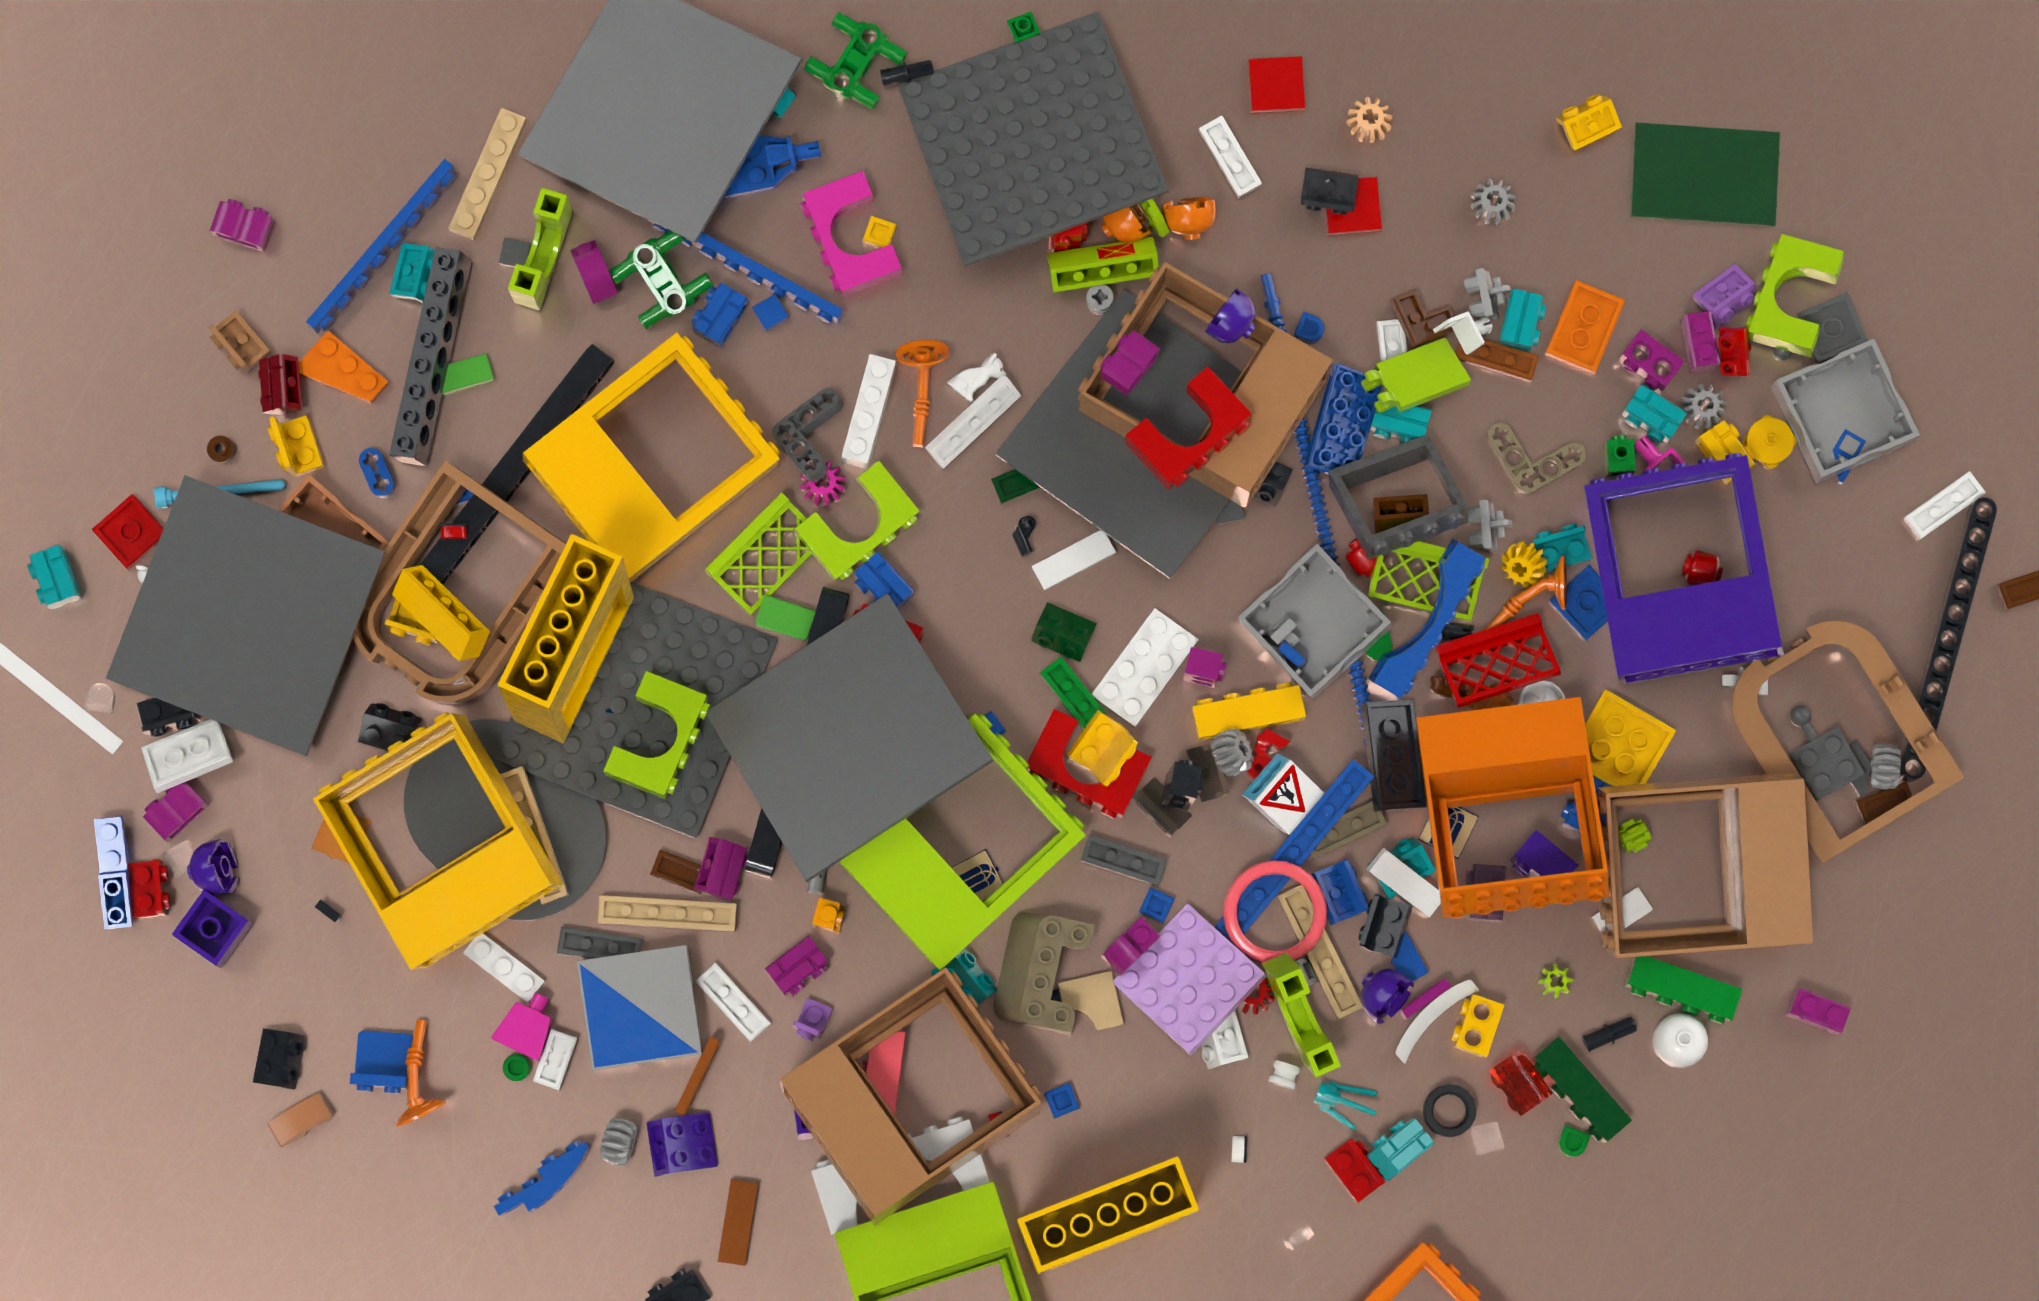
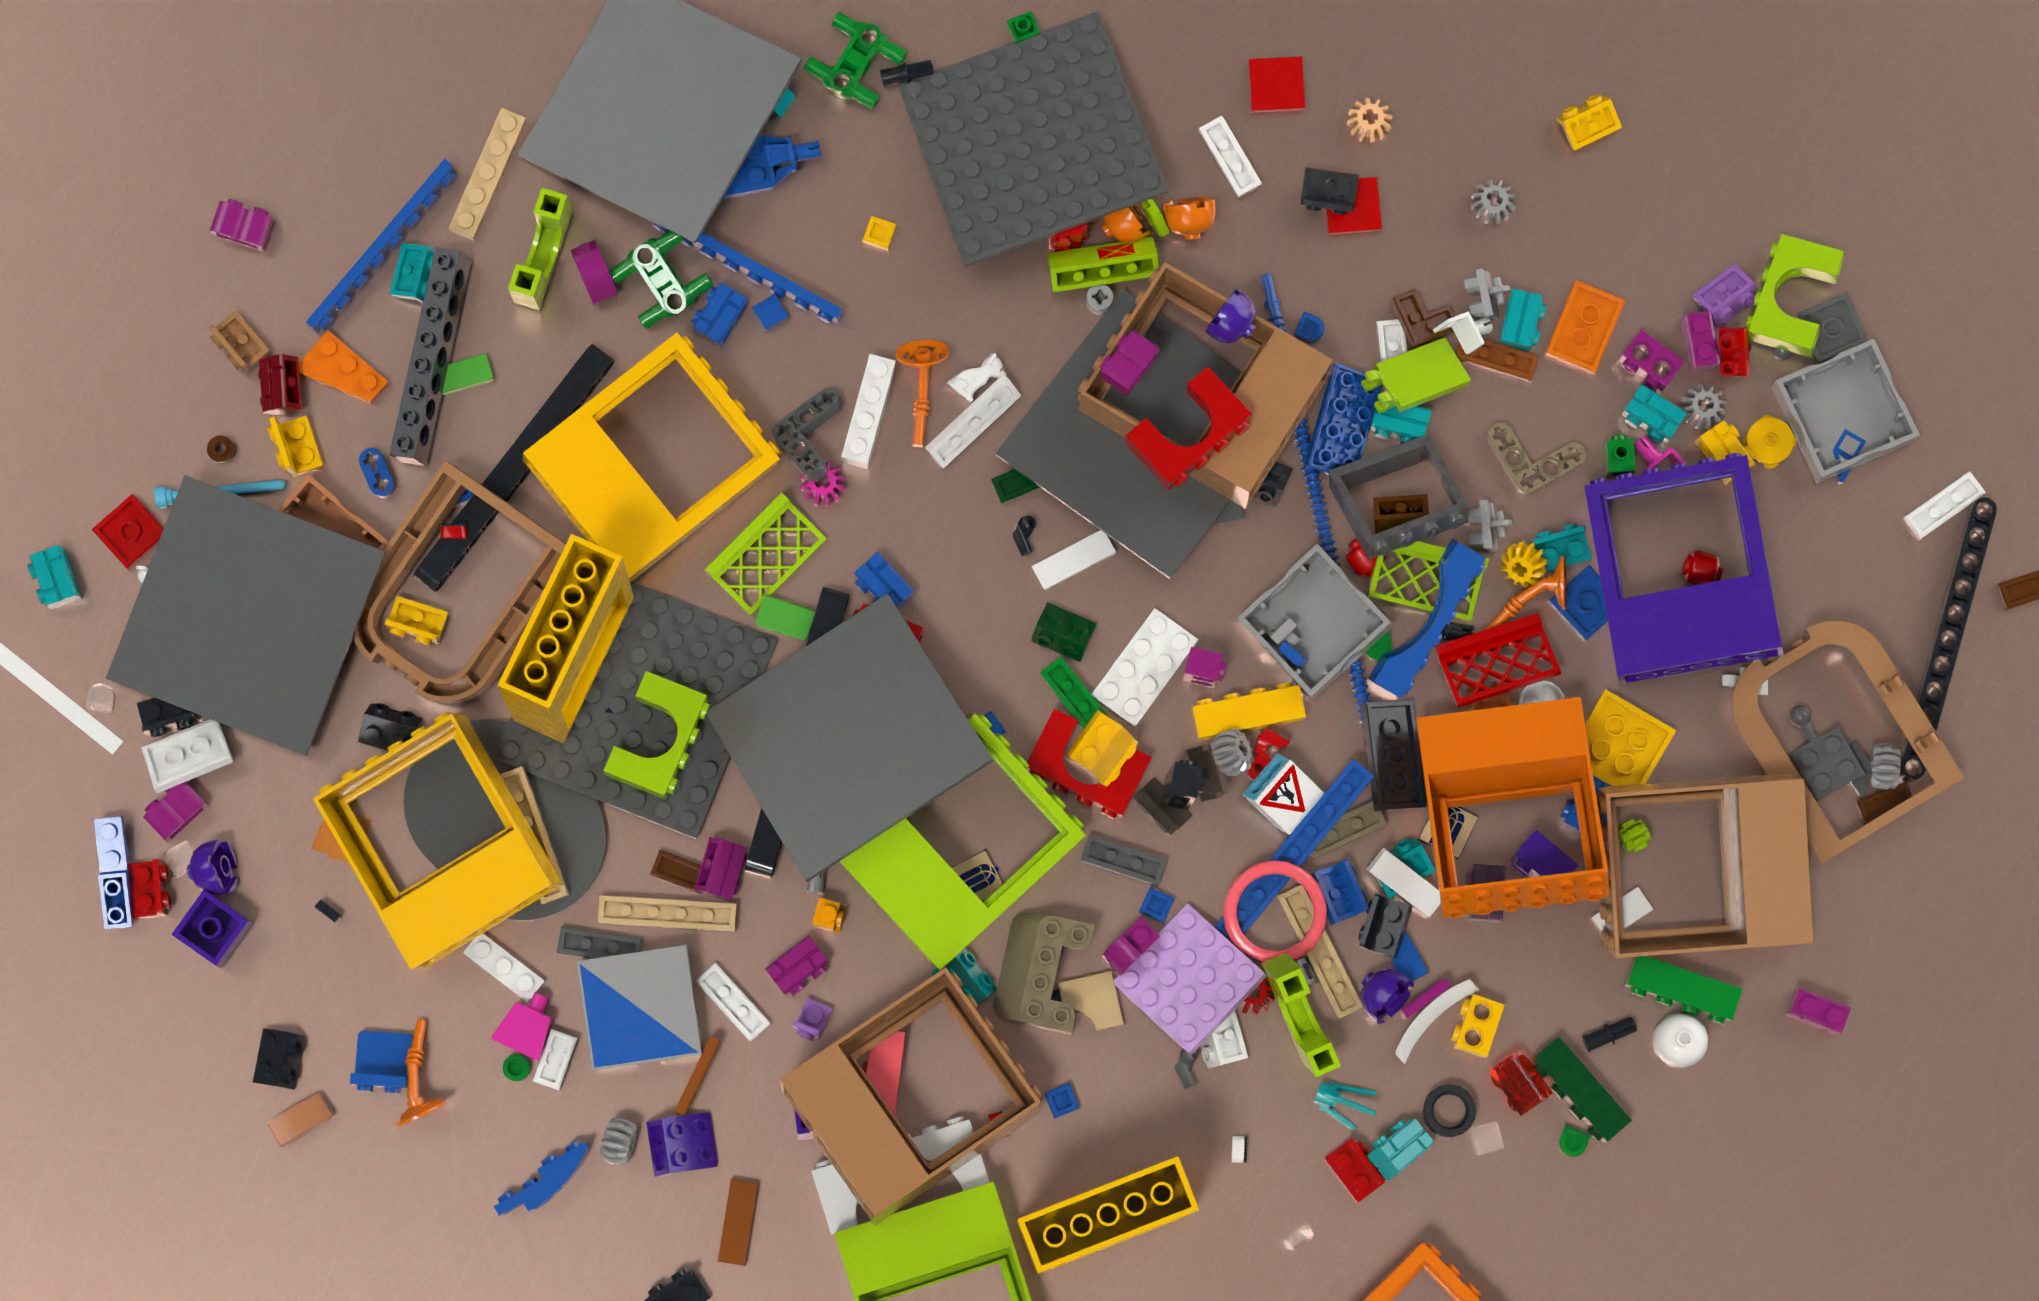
yellow brick [392,565,490,662] -> none
dark grey tile [499,237,531,268] -> none
lime arch [793,461,919,581] -> none
dark pink arch [800,171,902,297] -> none
white wheel [1268,1060,1301,1090] -> none
reddish brown arm [1429,675,1466,698] -> none
lime gear [1538,964,1573,999] -> none
clear green piece [1631,122,1780,227] -> none
none -> dark grey arm [1174,1049,1198,1089]

